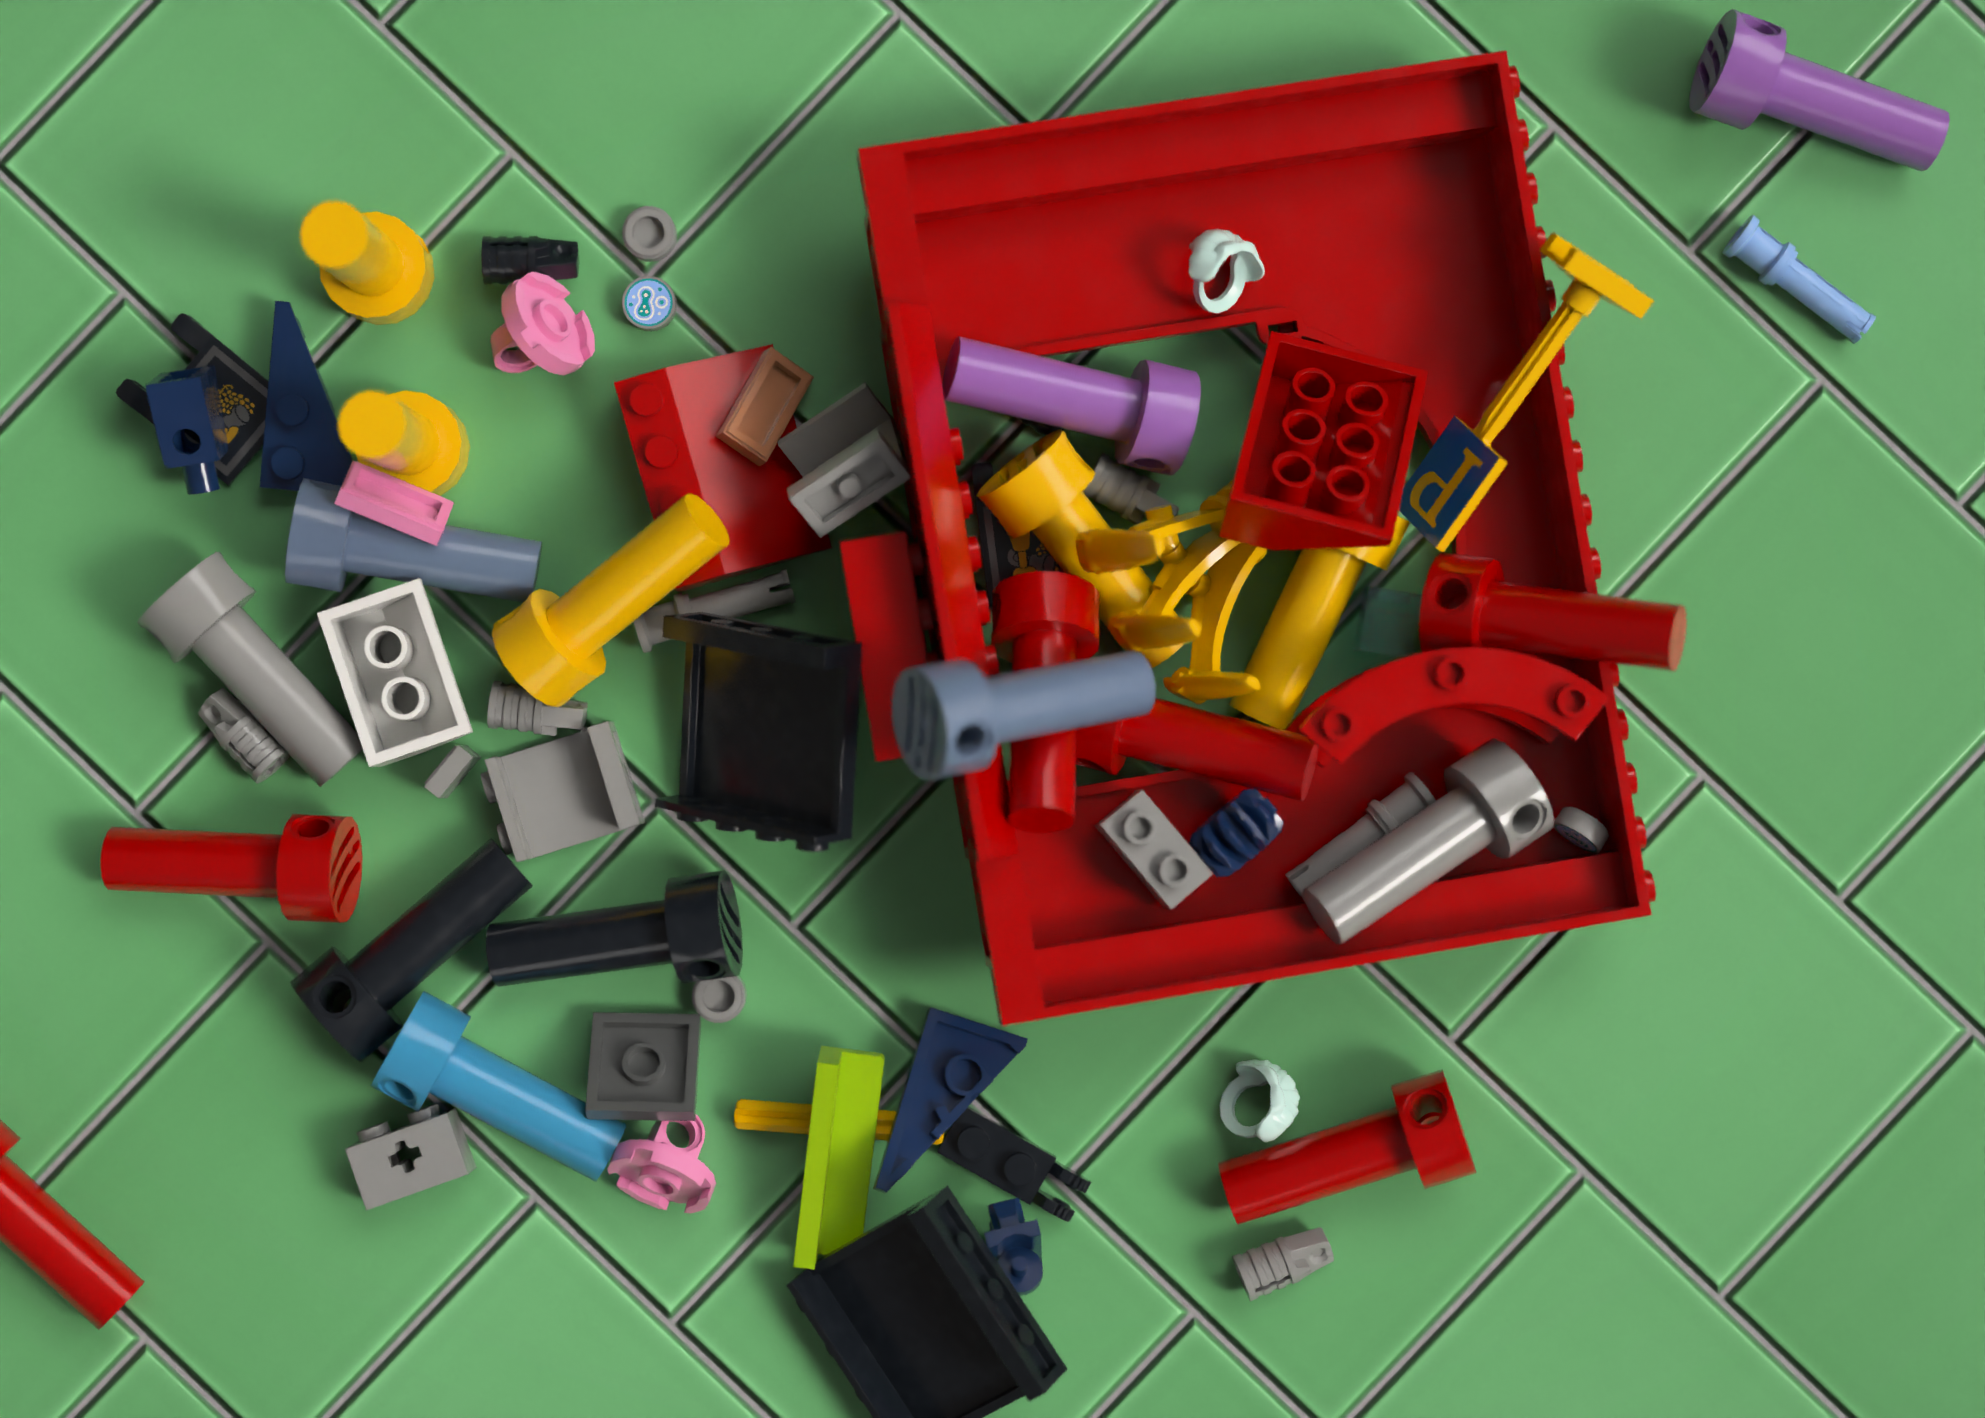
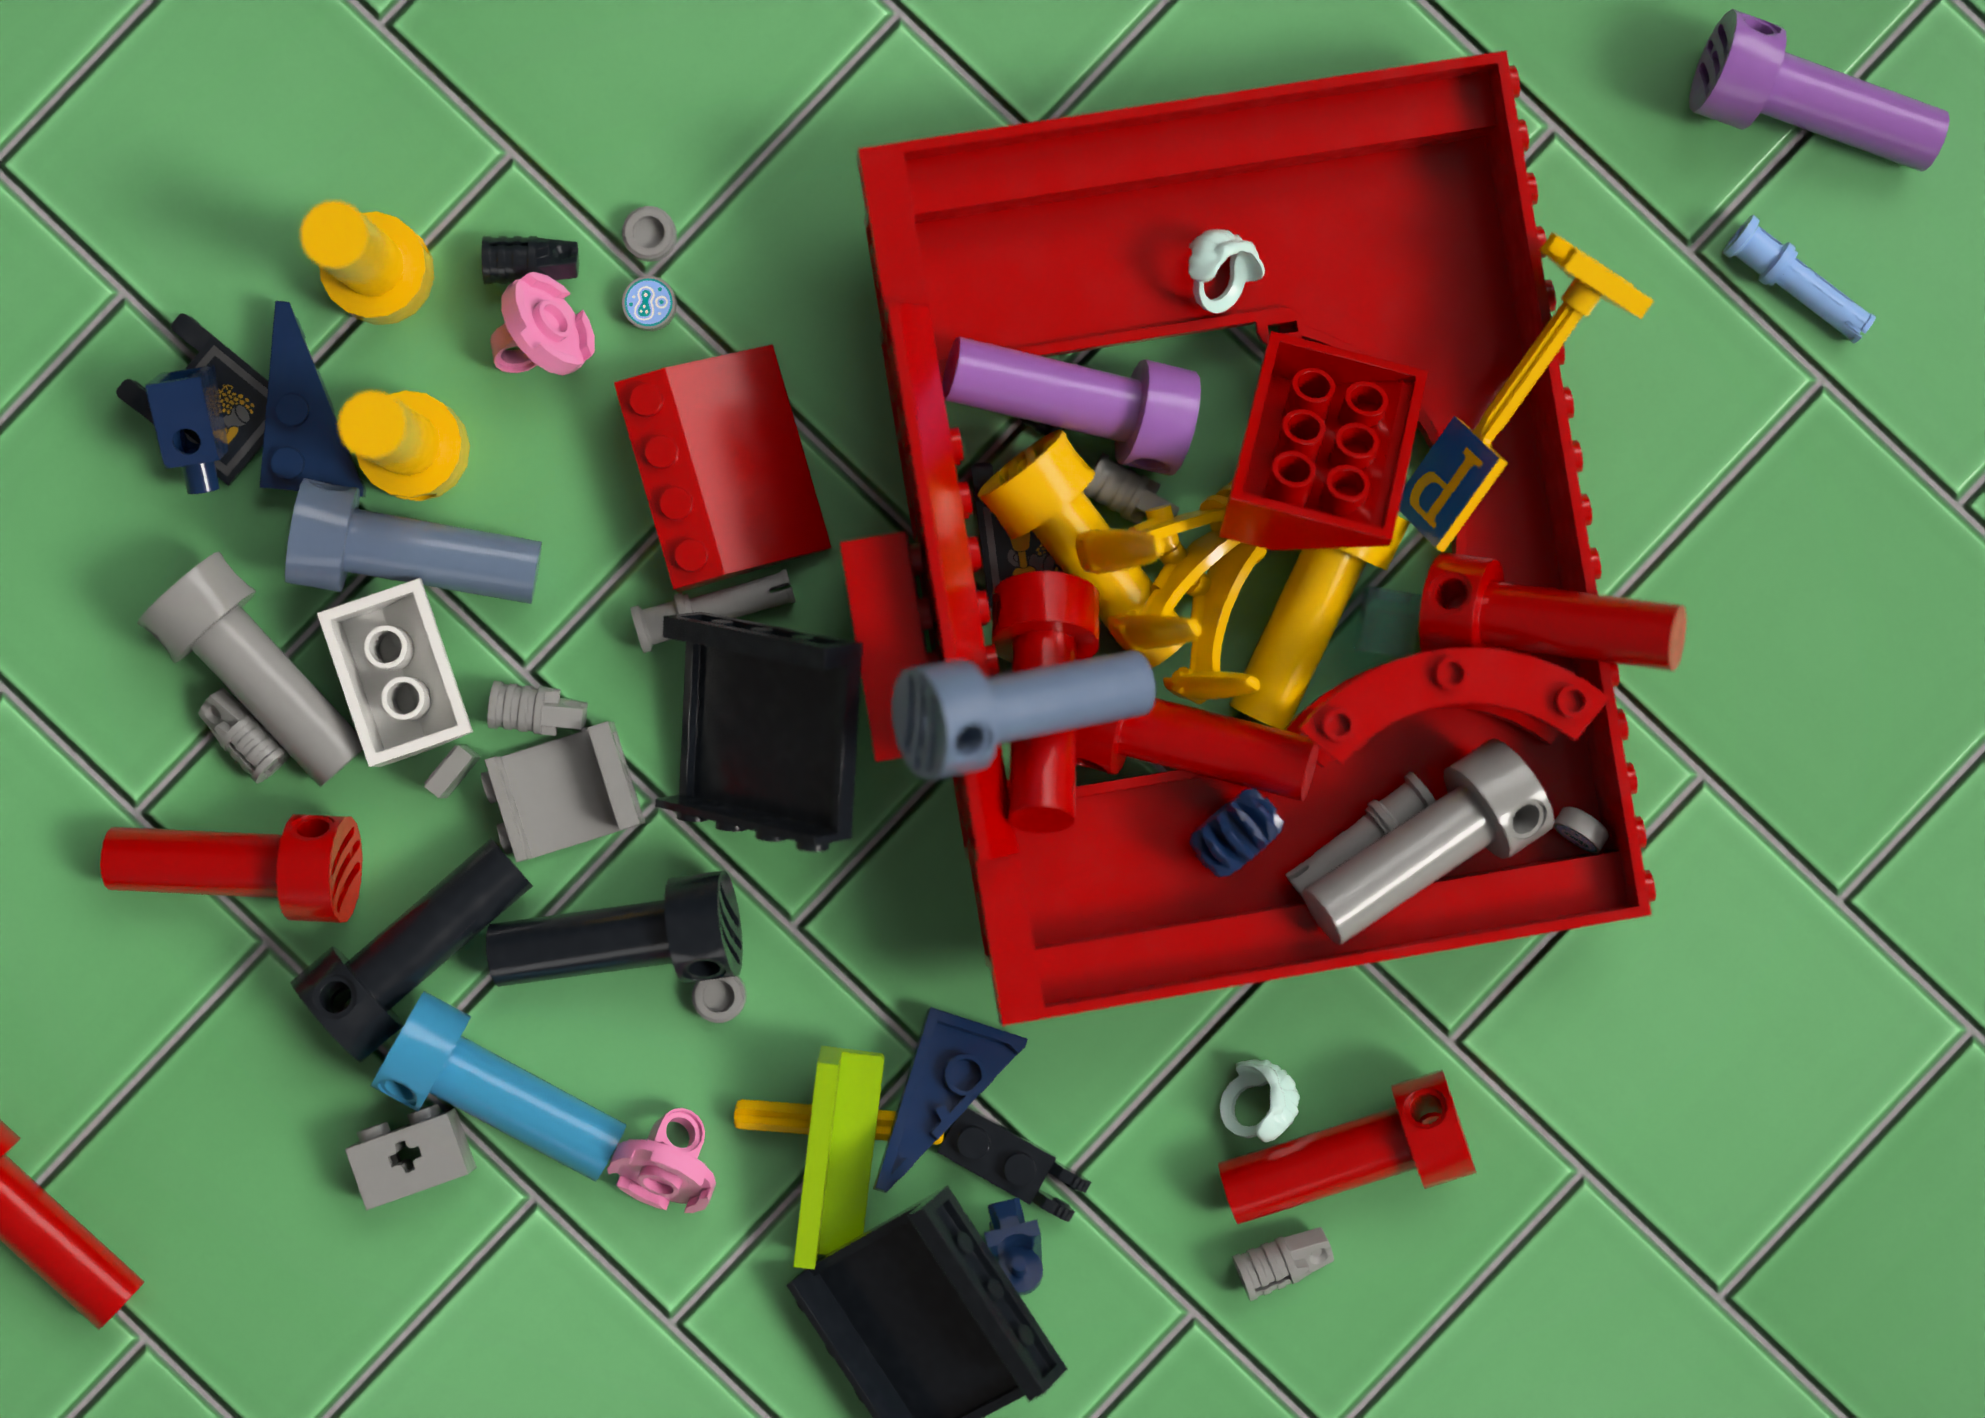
bright pink tile [334,461,454,546] -> none
yellow piece [491,493,730,708] -> none
dark grey plate [585,1012,701,1121] -> none
nougat tile [716,347,814,466] -> none
light grey panel [778,382,911,538] -> none
light grey brick [1094,790,1213,909] -> none

